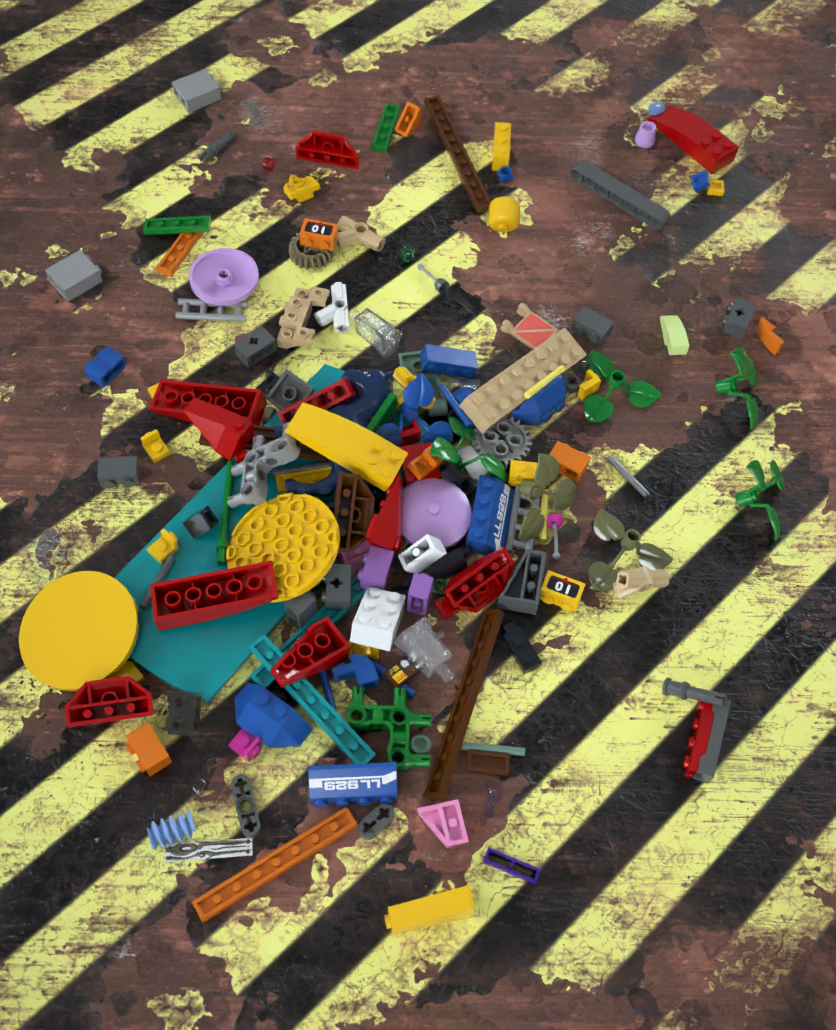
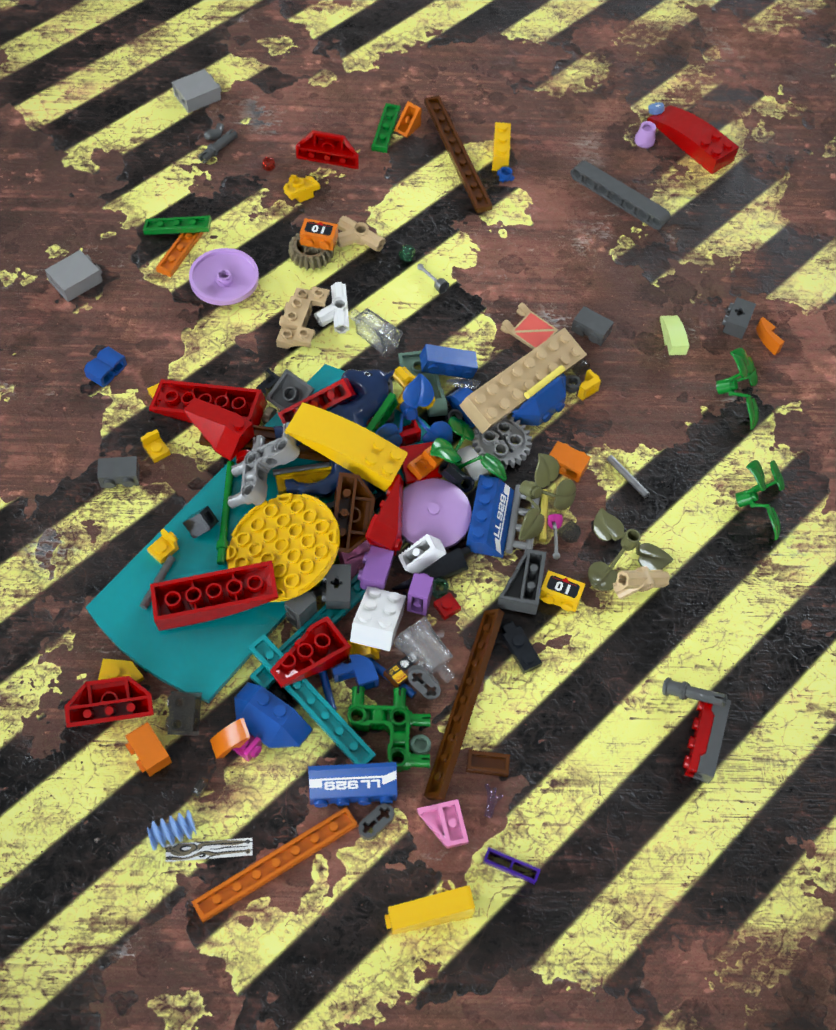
yellow tile [19,571,139,691] -> none
light grey bar [176,298,248,322] -> none
dark grey beam [231,775,261,838] -> none
dark grey brick [234,326,277,368] -> none
blue bar [438,383,473,428] -> none
red wedge [443,547,515,613] -> none
sand green bar [461,742,525,756] -> none
yellow head [488,197,520,232] -> none
yellow brick [508,460,546,490] -> none
green plant [583,349,661,423] -> none
blue plate [691,170,711,192] -> none
yellow tile [707,179,724,196] -> none
none -> dark grey arm [204,123,224,140]
none -> orange slope [210,718,250,759]
none -> dark grey beam [408,665,441,699]

